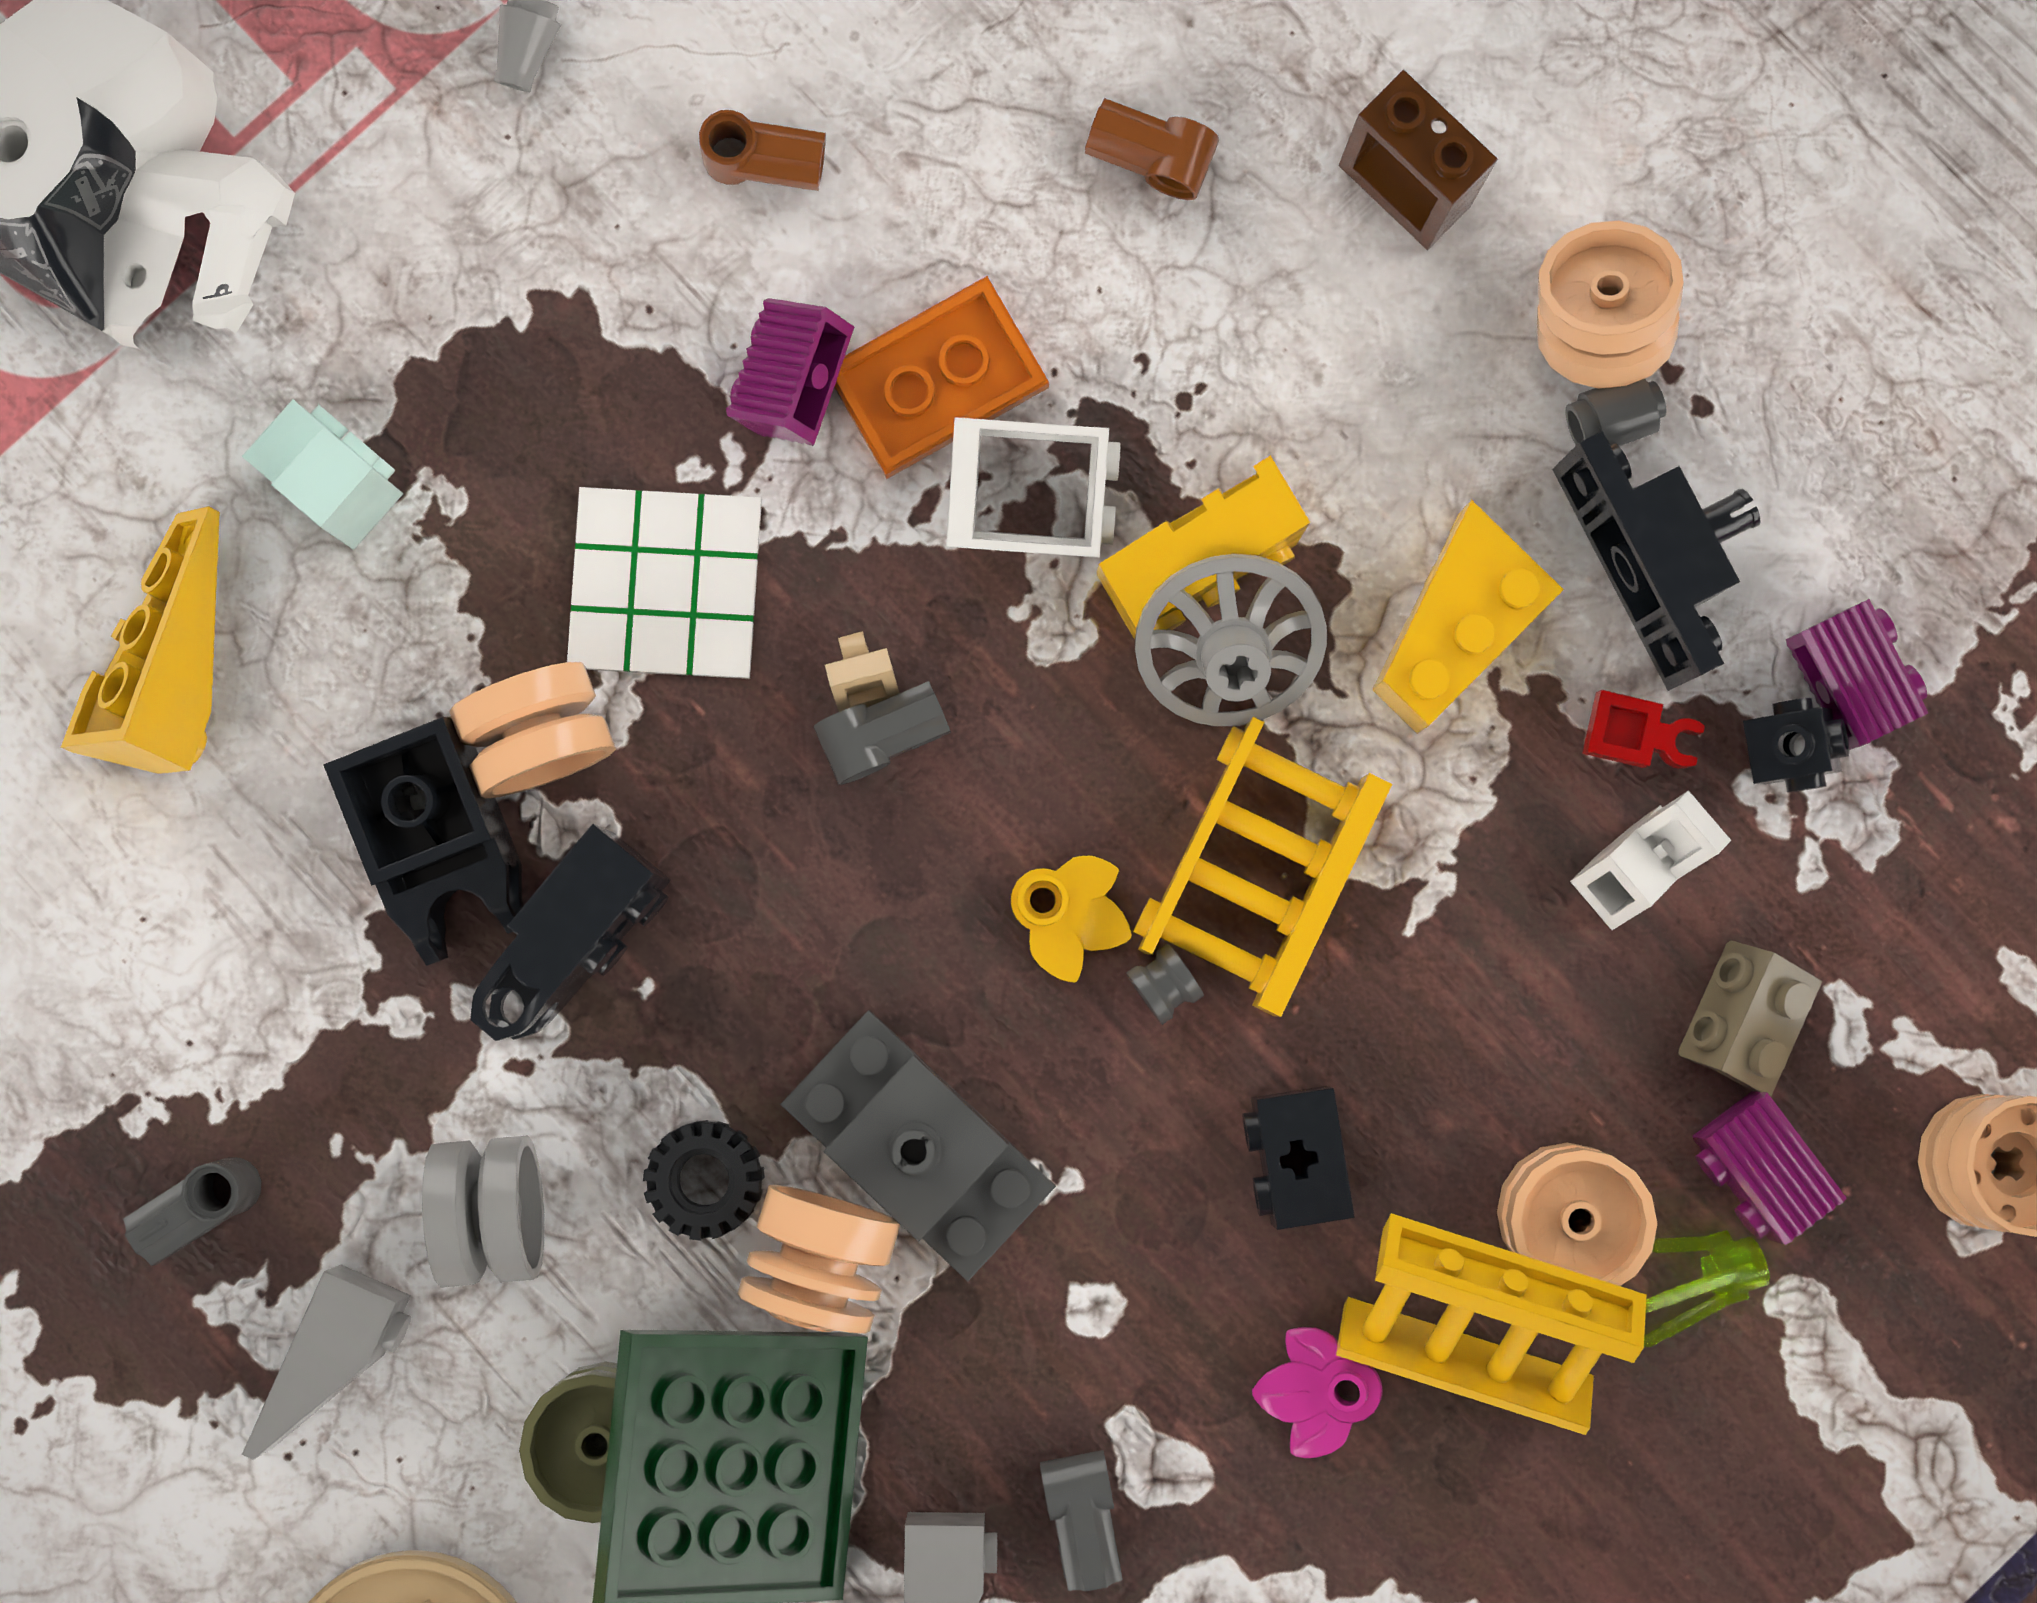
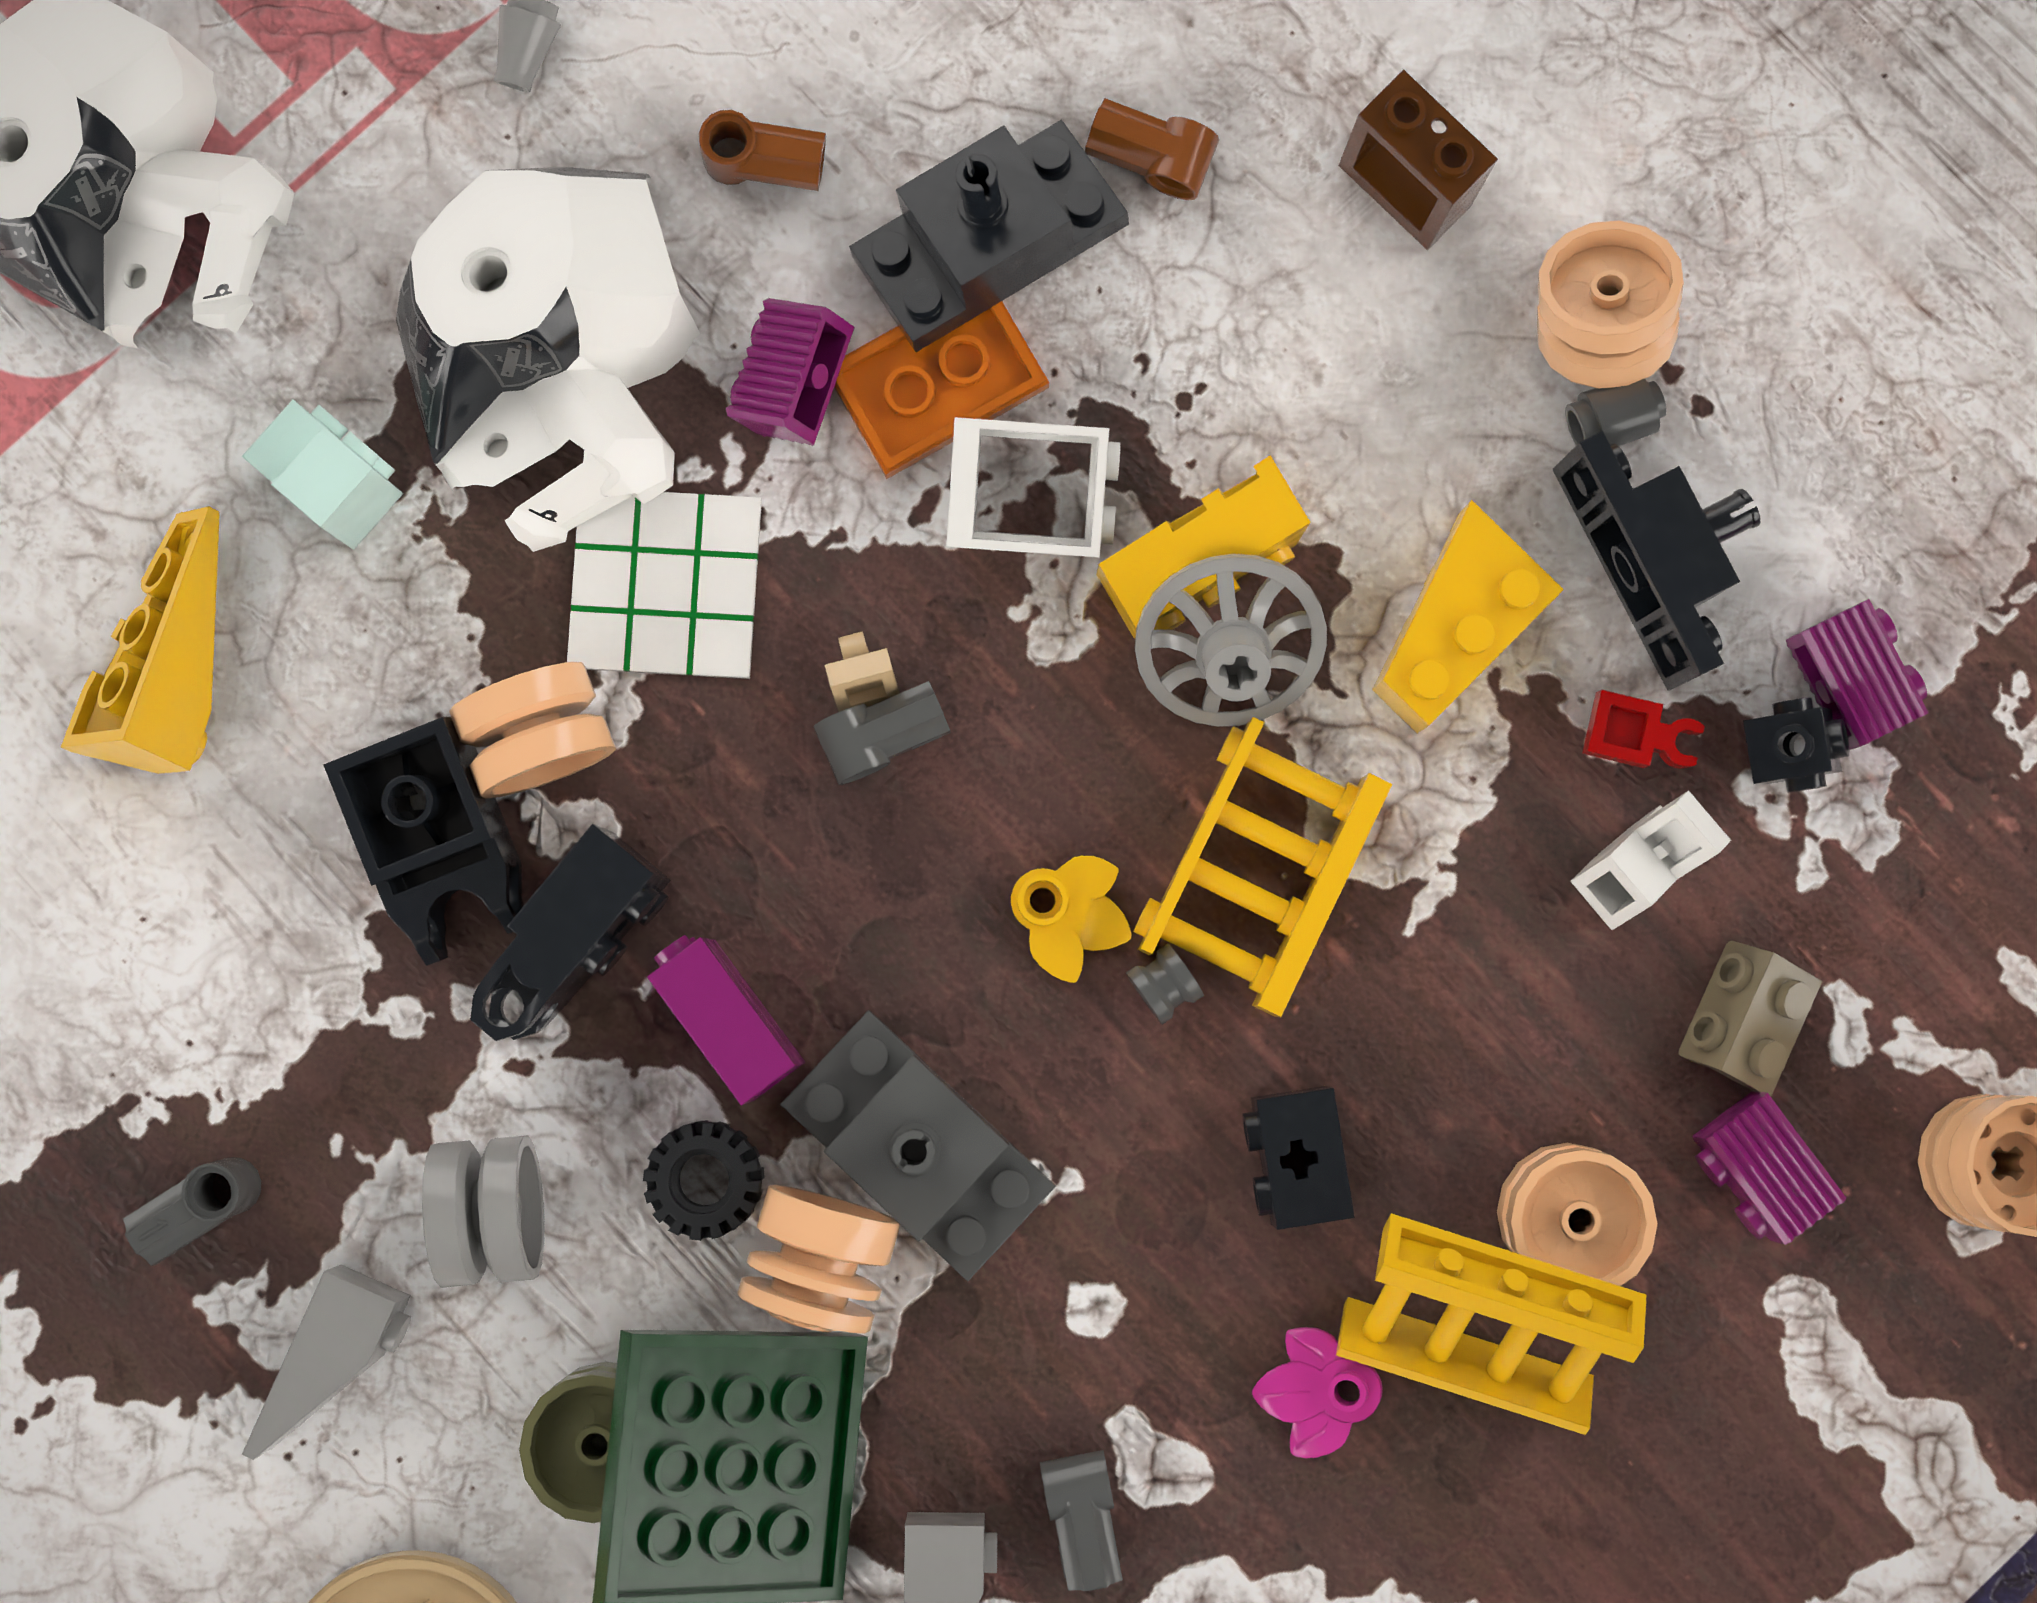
clear neon green plant [1644,1230,1770,1347] -> none
none -> white piece [396,167,700,552]
none -> magenta brick [647,935,806,1106]
none -> black brick [849,119,1129,352]

